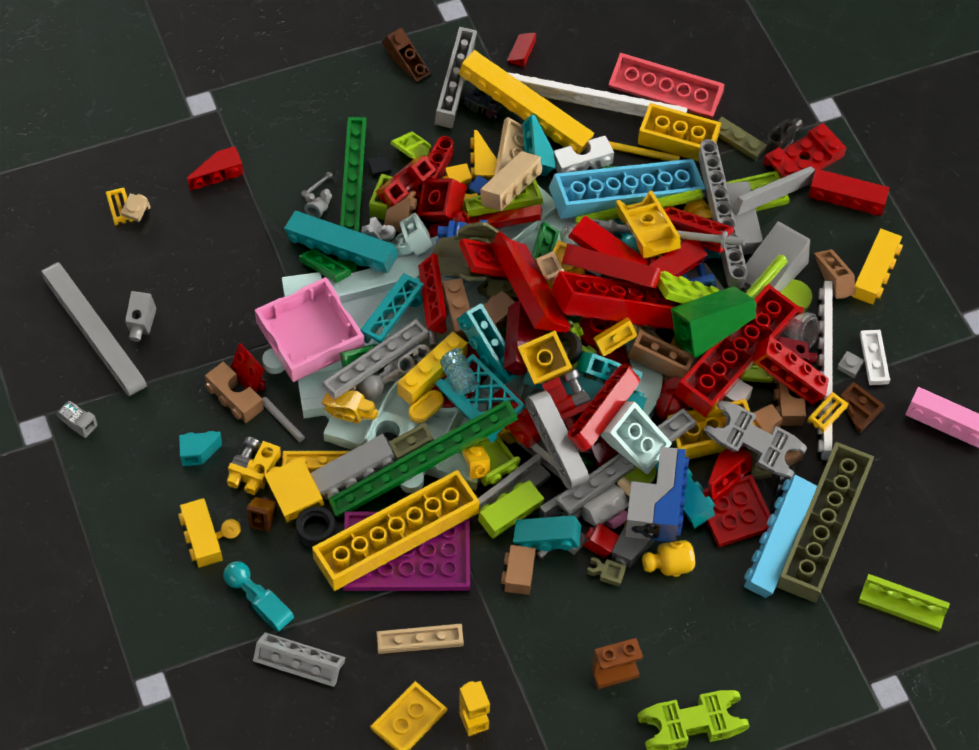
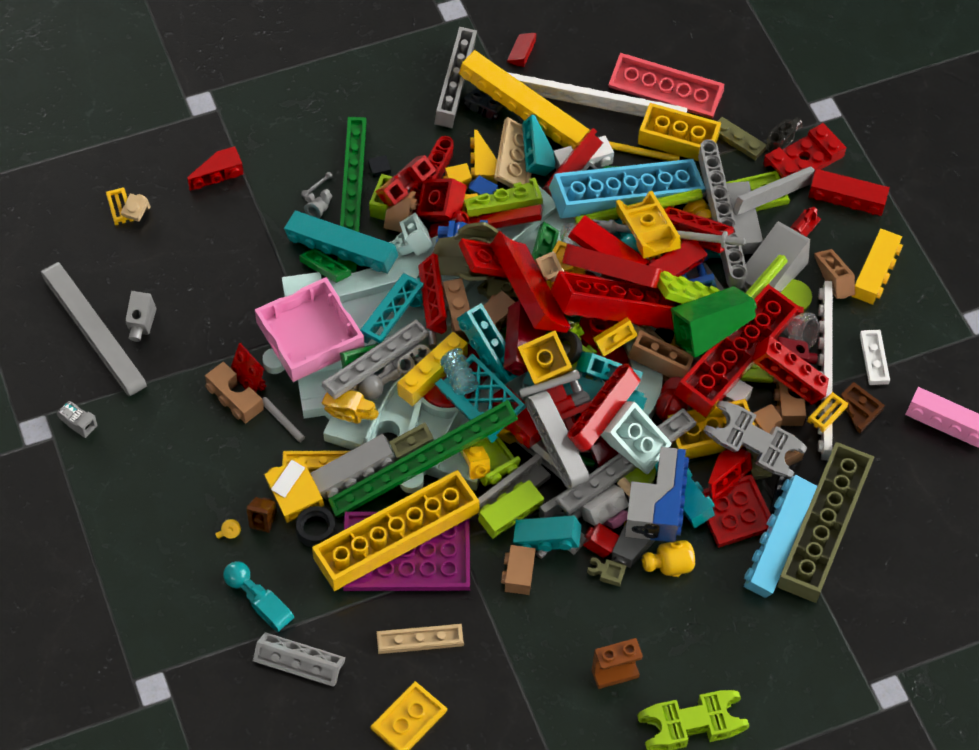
yellow brick [178,498,223,568] -> none
teal slope [179,431,222,466] -> none
yellow hips [227,437,281,495] -> none
light grey hips [361,217,396,242] -> none
reddish brown slope [381,27,431,83] -> none
lime slope [390,131,431,159] -> none
yellow tile [409,390,444,424] -> none
yellow arch [459,681,490,736] -> none
tan brick [480,151,542,211] -> none
light grey plate [837,351,865,378] -> none
lime fence [858,574,950,631] -> none
none -> white sticker [271,460,305,498]
none -> light grey bar [519,371,580,398]
none -> red fence [542,128,604,197]
none -> red hinge [790,207,821,237]

